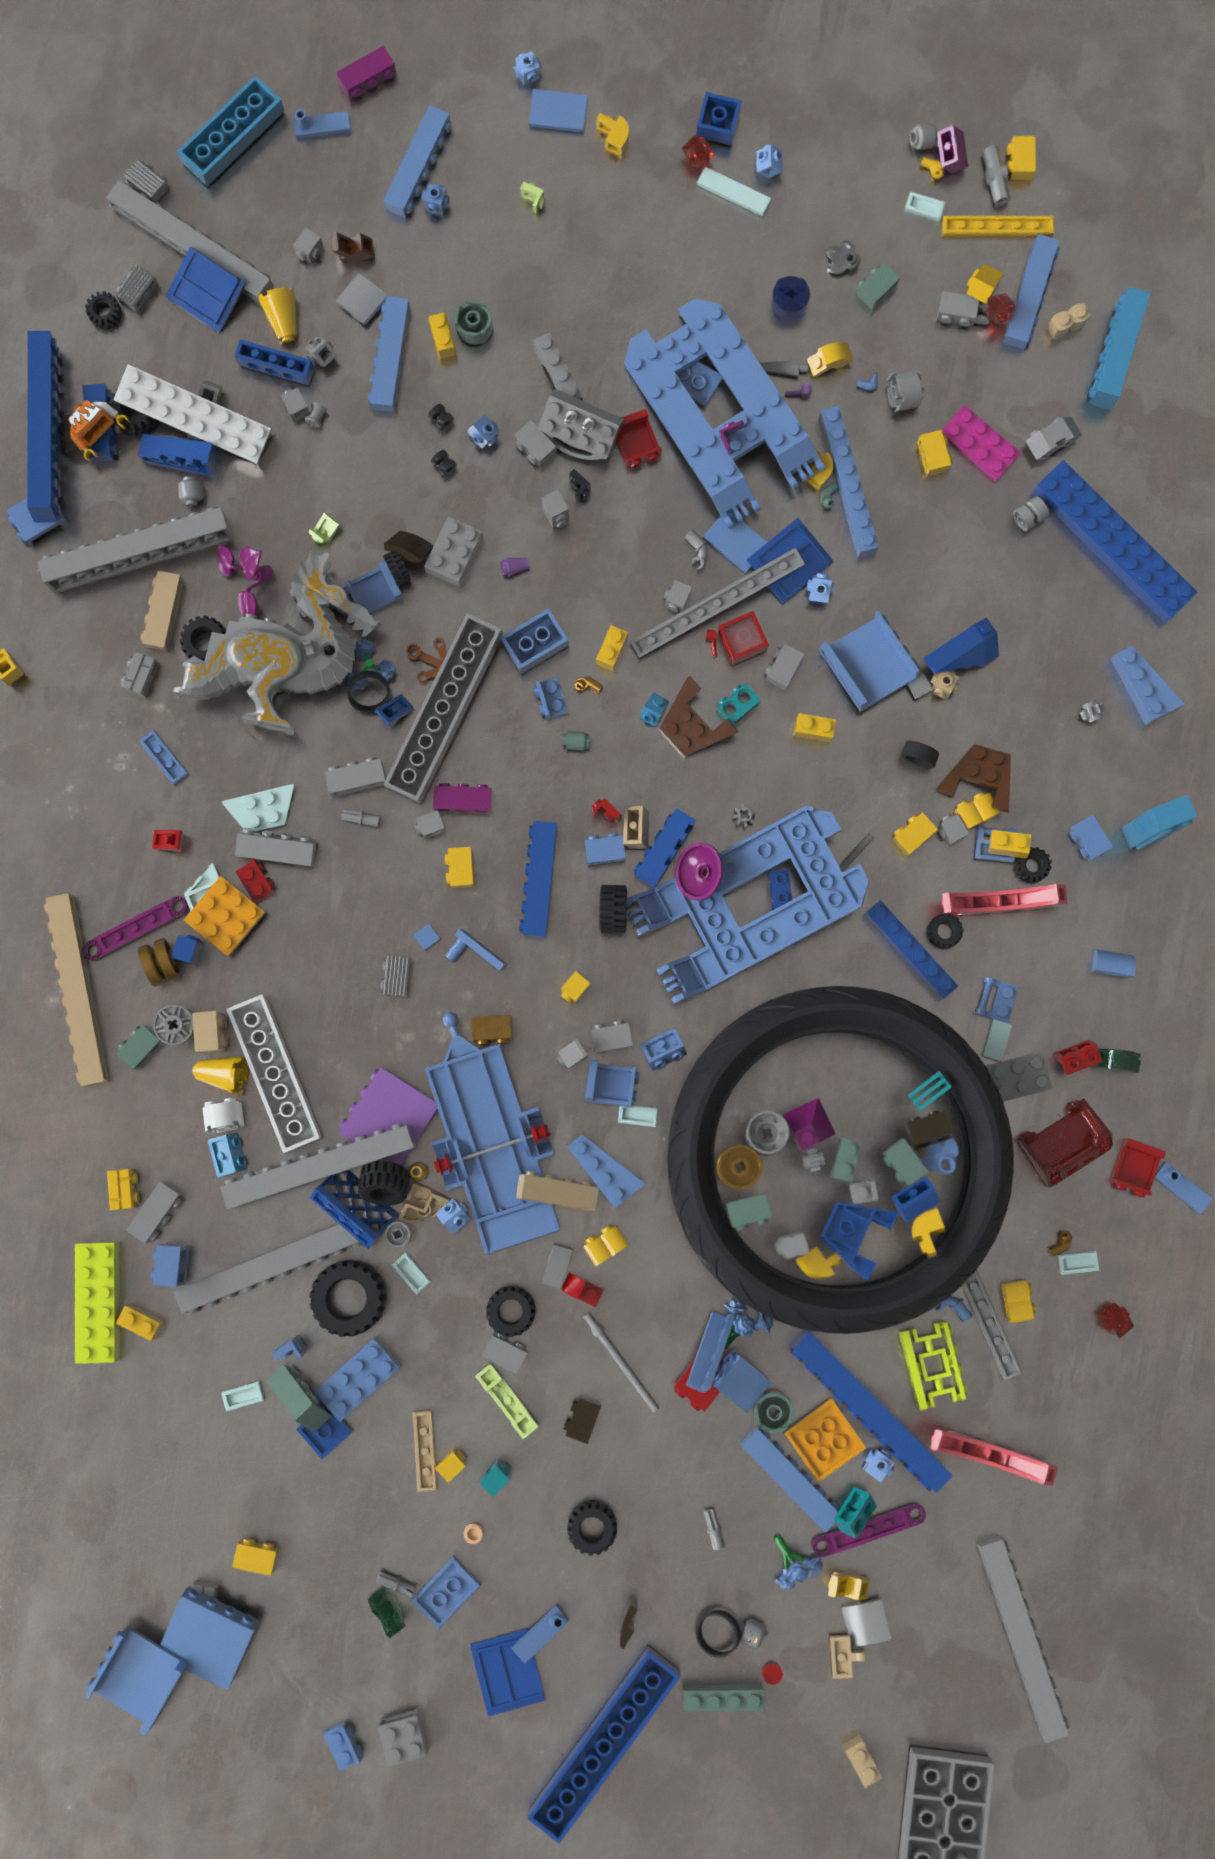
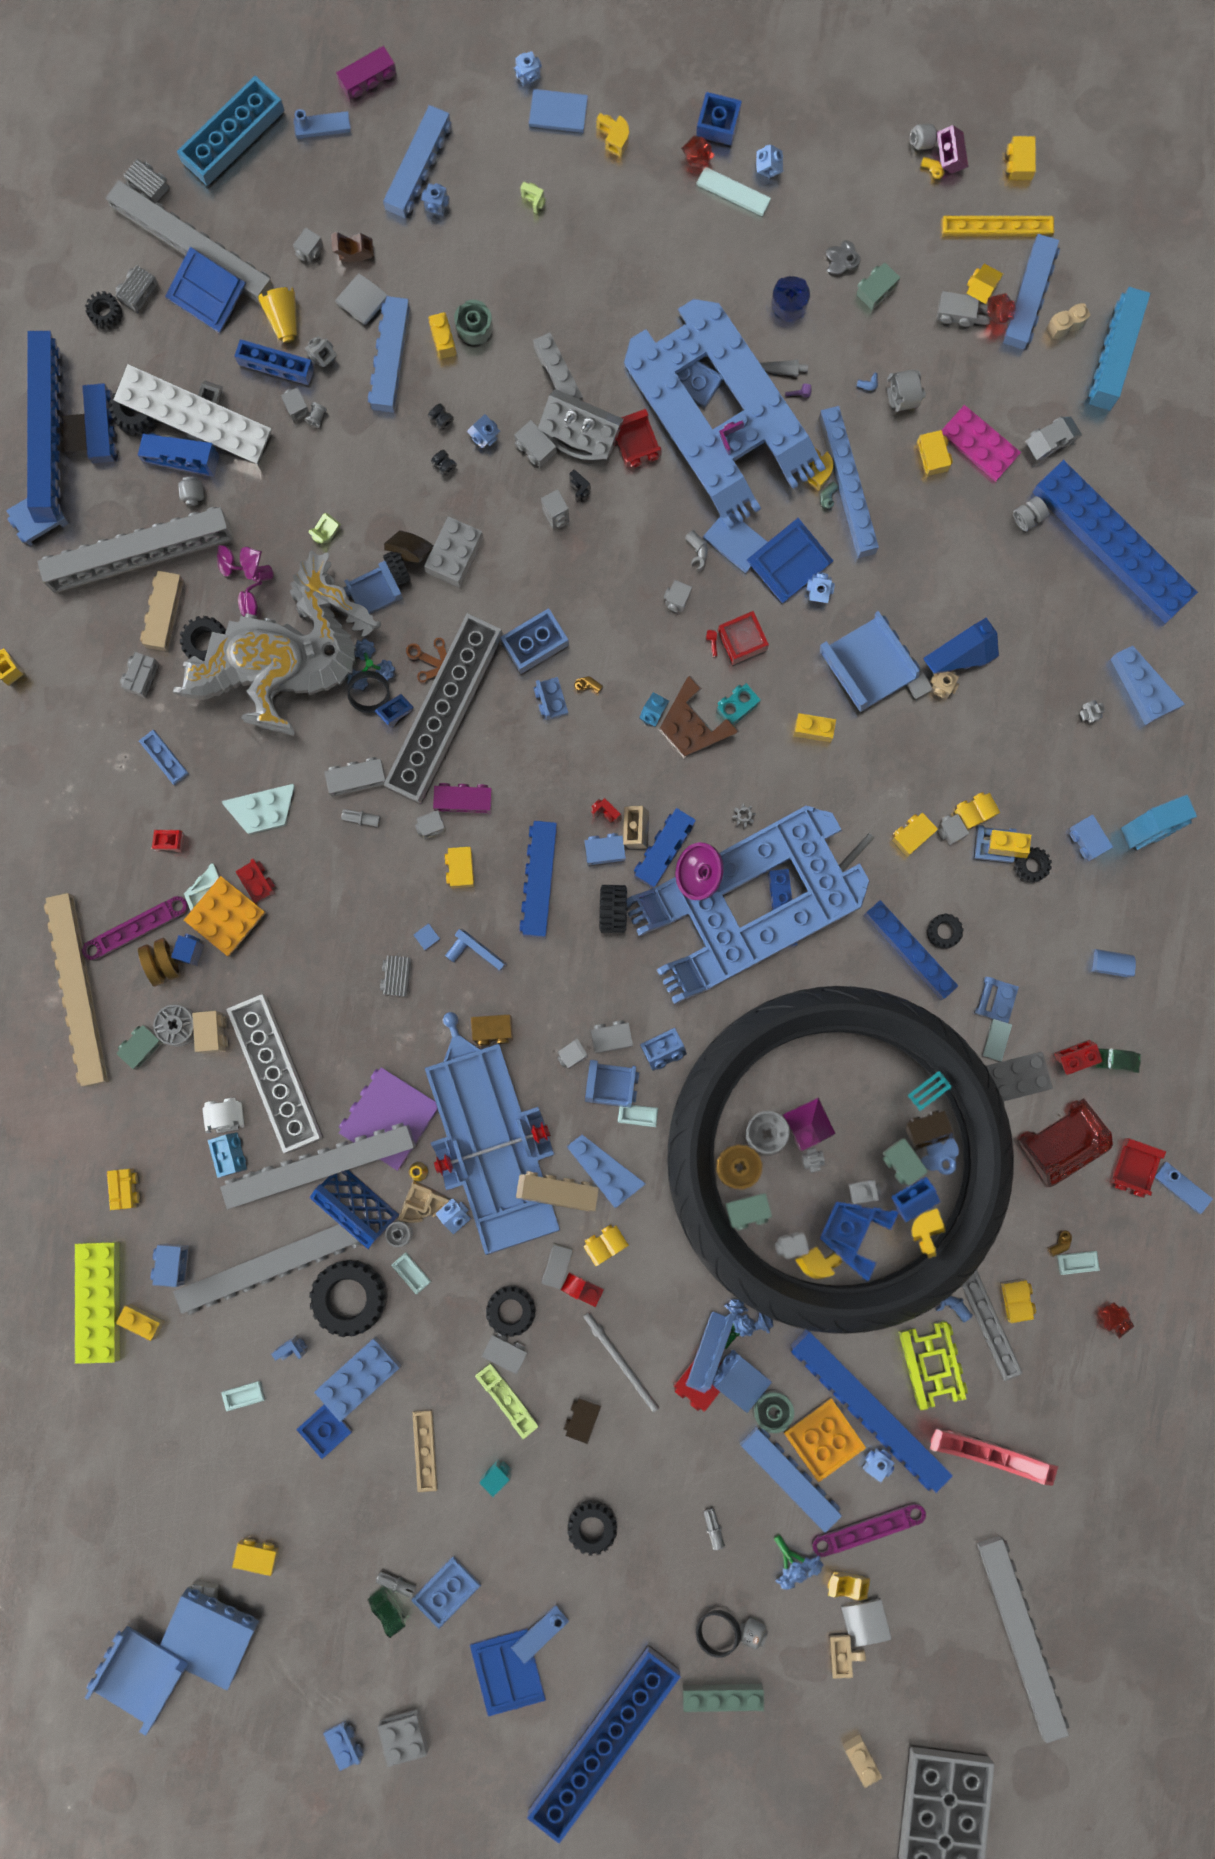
torso [69,400,130,462] -> none
light grey brick [126,1181,183,1243] -> none
yellow cone [192,1056,249,1095] -> none
light grey brick [235,828,317,866] -> none
sand green wedge [266,1364,332,1432] -> none
black tyre [358,1161,409,1206] -> none
yellow brick [435,1449,467,1483] -> none
light nougat tile [464,1523,484,1544] -> none
medium lavender cone [500,558,529,576] -> none
yellow brick [561,971,591,1004] -> none
sand green brick [563,730,590,750] -> none
yellow brick [596,625,628,672] -> none
dark brown slope [620,1597,638,1649] -> none
light grey plate [630,548,805,658] -> none
red tile [762,1663,783,1685] -> none
light grey brick [765,644,805,691] -> none
yellow brick [807,342,854,377] -> none
sand green brick [830,1138,862,1182] -> none
teal brick [834,1487,877,1539] -> none
black tyre [901,740,939,768] -> none
light aqua tile [904,192,946,222] -> none
reddish brown wing [937,744,1011,813] -> none
coral arch [942,884,1068,916] -> none
light grey piece [982,145,1011,205] -> none

